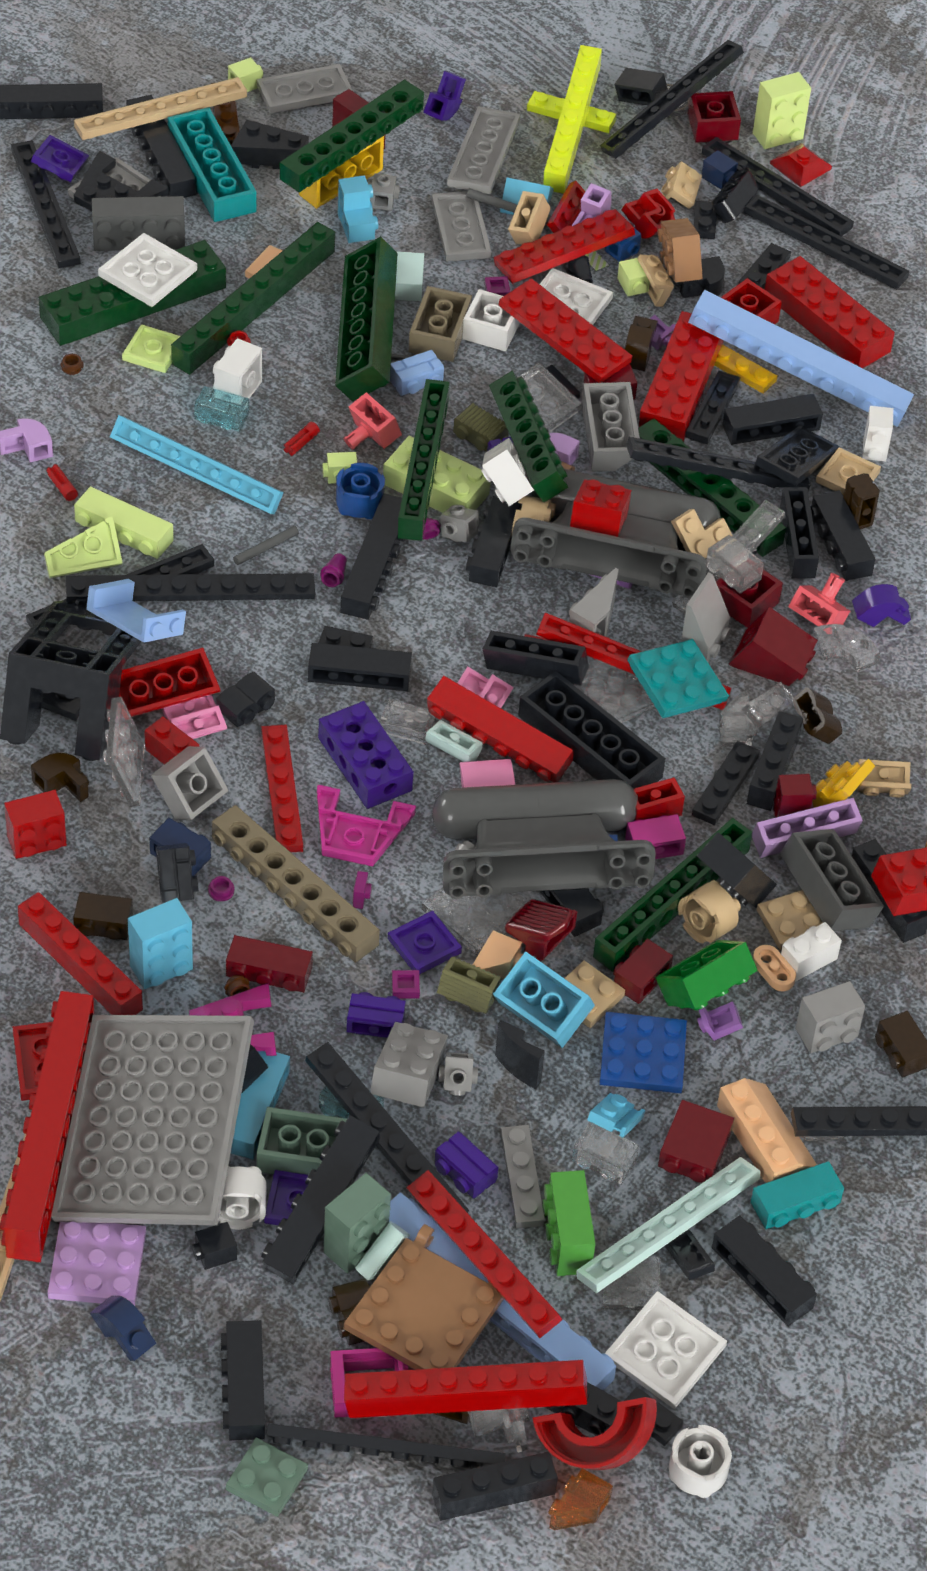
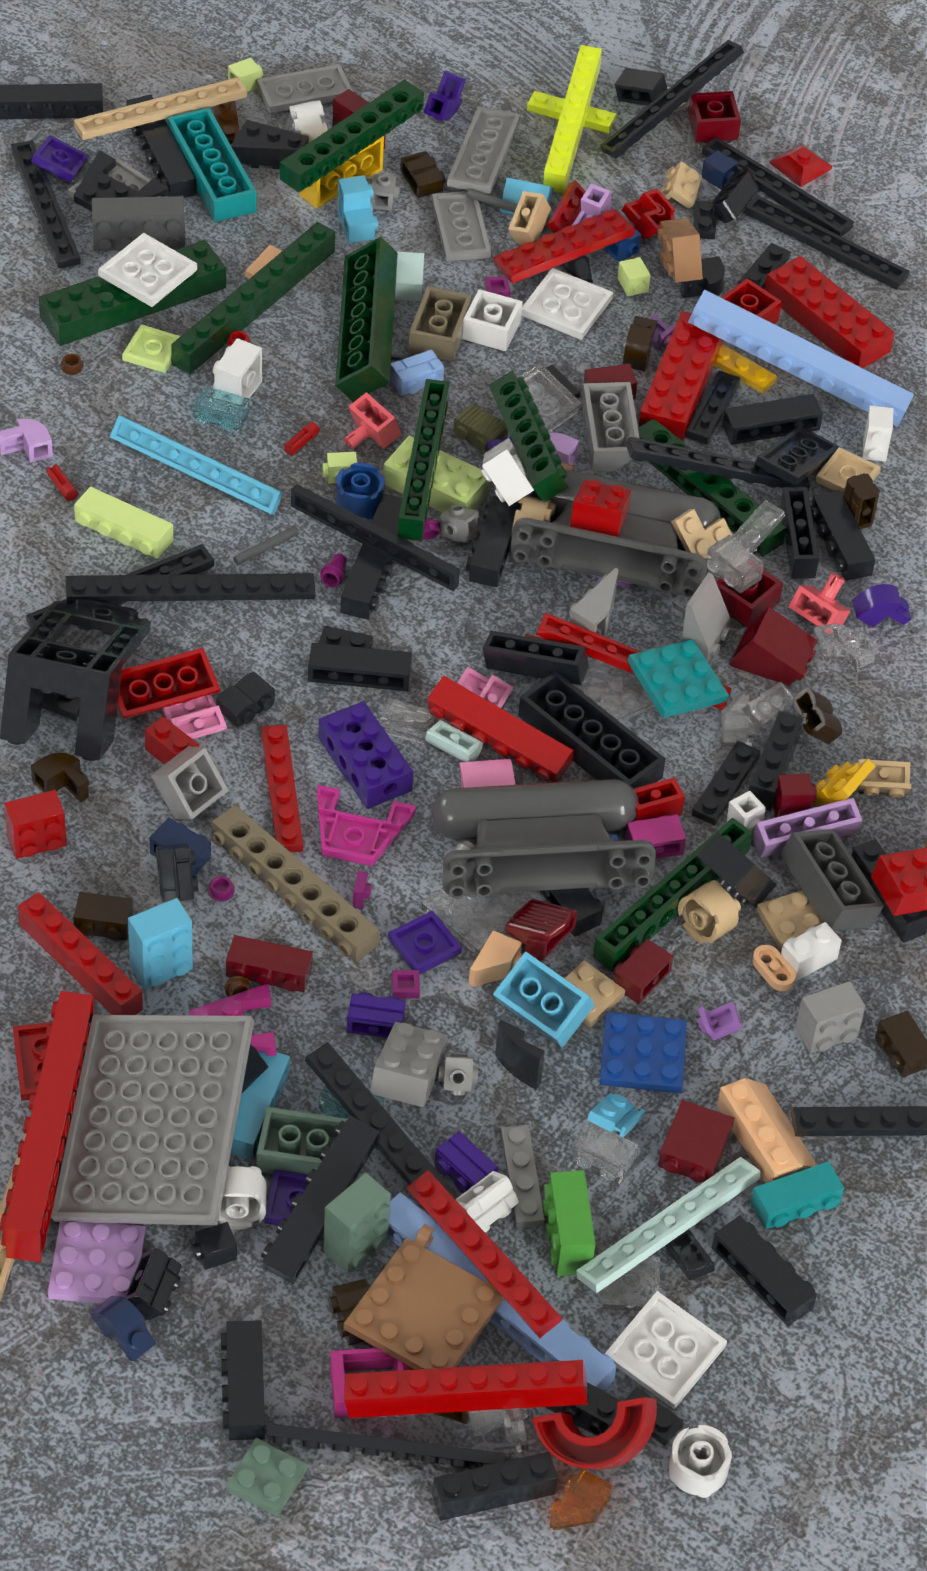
yellowish green wing [44,516,123,578] -> none
light blue panel [86,579,186,643] -> none
clear plate [103,697,145,807] -> none
light aqua brick [355,1221,410,1281] -> none
olive brick [436,956,501,1014] -> none
red plate [498,278,633,383] -> none
sticker [585,251,609,271] -> none
tan bracket [637,254,674,307] -> none
green brick [655,940,758,1010] -> none
yellowish green brick [753,72,811,149] -> none
none -> black brick [124,1248,182,1320]
none -> white brick [289,100,328,142]
none -> black plate [291,484,460,591]
none -> dark brown brick [400,151,445,198]
none -> white brick [455,1171,519,1232]
none -> white brick [727,791,766,832]

